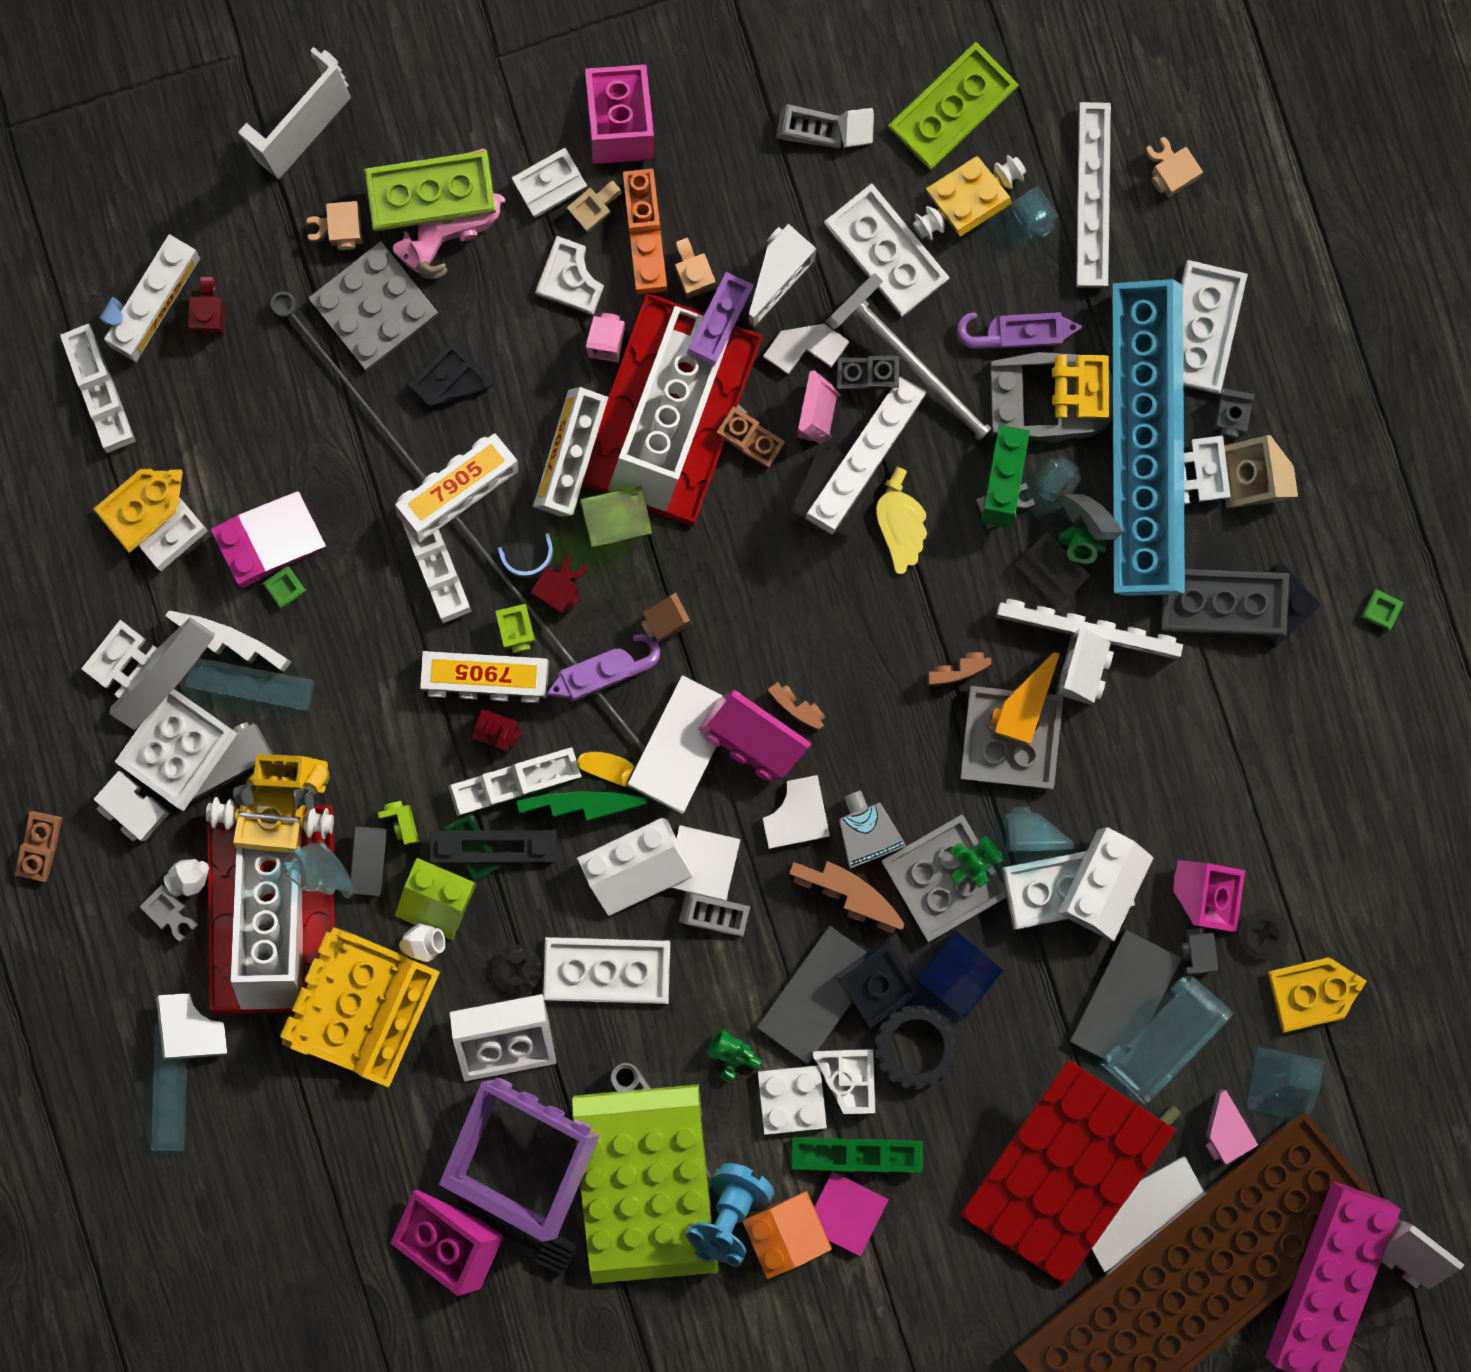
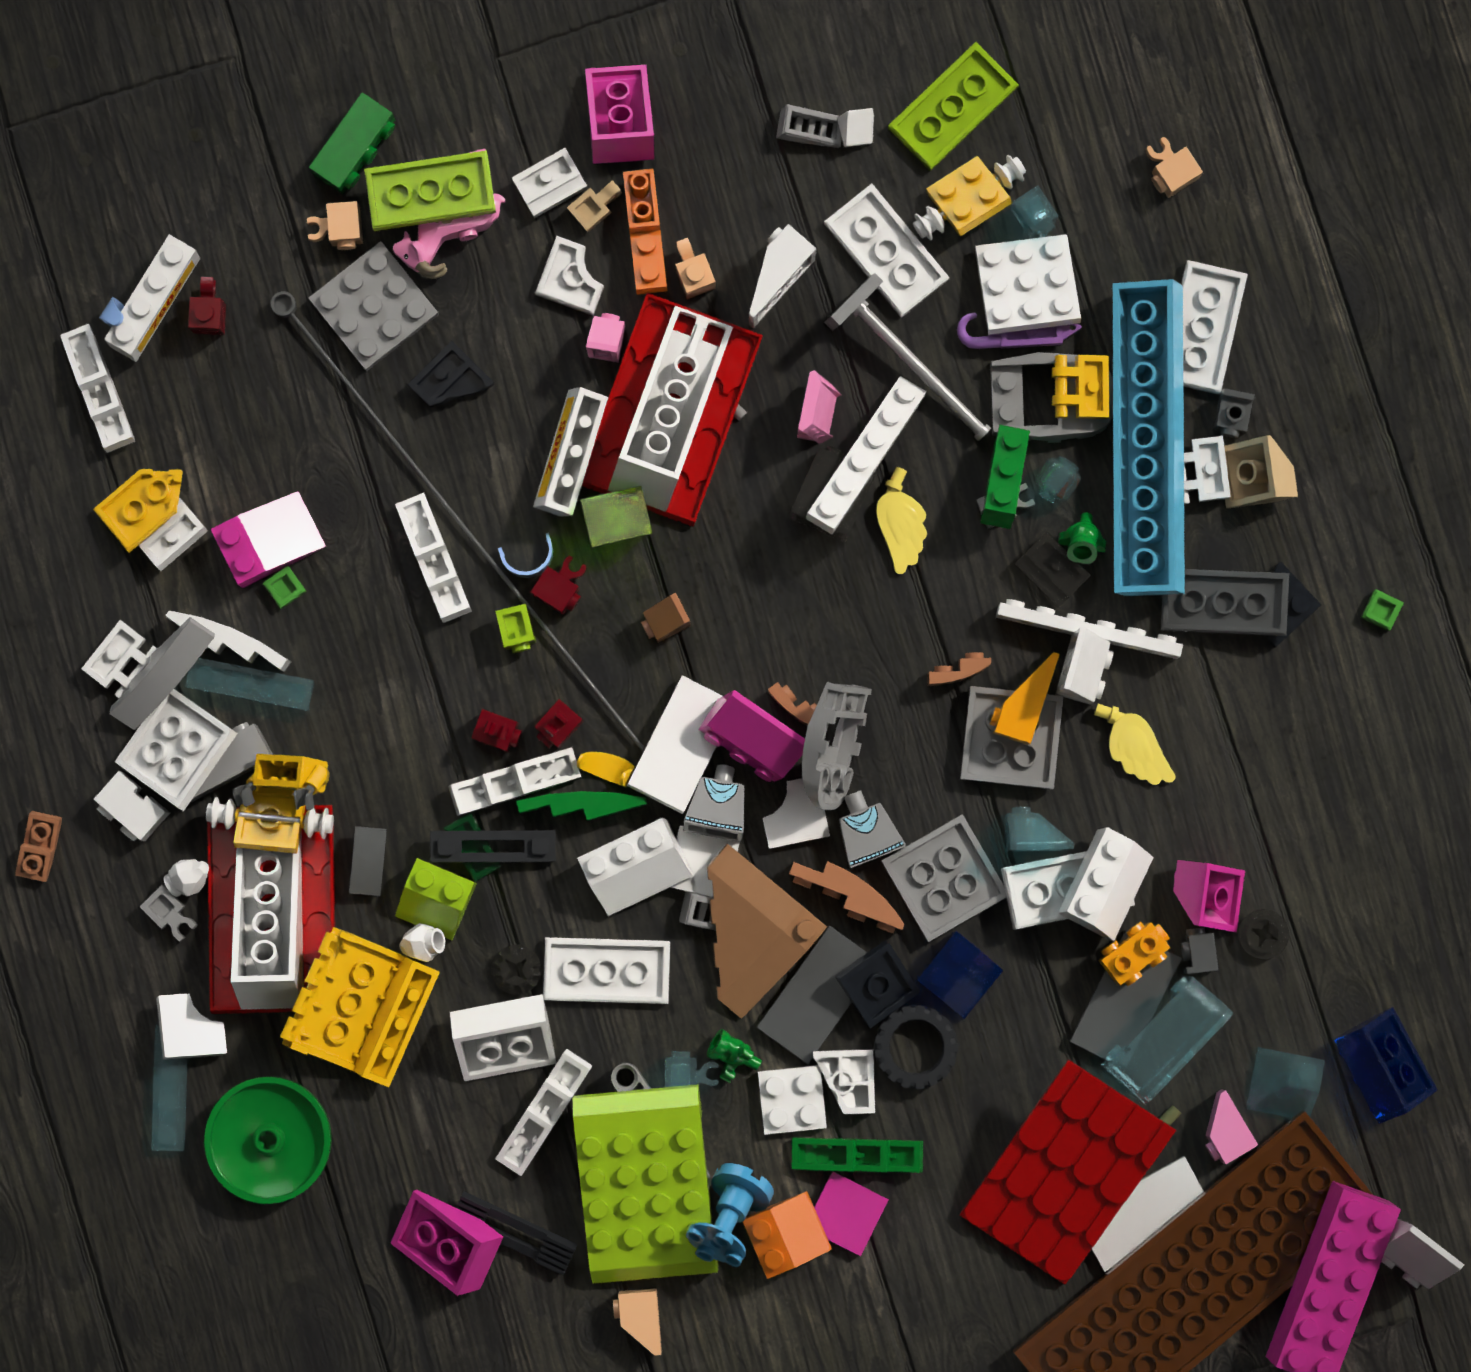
white panel [238,47,351,180] -> none
clear light blue slope [280,841,356,898] -> none
lime bracket [378,801,419,845] -> none
white brick [395,433,518,543] -> none
brick [420,651,549,703] -> none
medium lavender window [439,1078,599,1242] -> none
medium lavender plate [547,634,660,702] -> none
medium lavender hinge [687,272,754,366] -> none
nougat slope [717,406,785,469] -> none
white tile [763,324,849,375] -> none
dark grey slope [837,356,899,390] -> none
green piece [950,836,1004,888] -> none
dark grey slope [1059,494,1123,540] -> none
white plate [1076,102,1111,288] -> none
yellow tile [1268,957,1367,1033] -> none
none -> green dish [204,1077,332,1204]
none -> green brick [309,92,396,195]
none -> white slope [495,1049,592,1176]
none -> dark red brick [534,699,584,749]
none -> light nougat slope [613,1288,662,1356]
none -> clear light blue brick [665,1051,719,1087]
none -> light grey torso [683,765,744,842]
none -> medium nougat slope [707,844,827,1019]
none -> light grey slope [802,682,872,810]
none -> white plate [975,234,1081,335]
none -> light yellow animal [1094,703,1175,785]
none -> light orange brick [1098,921,1170,987]
none -> clear blue slope [1334,1007,1438,1124]

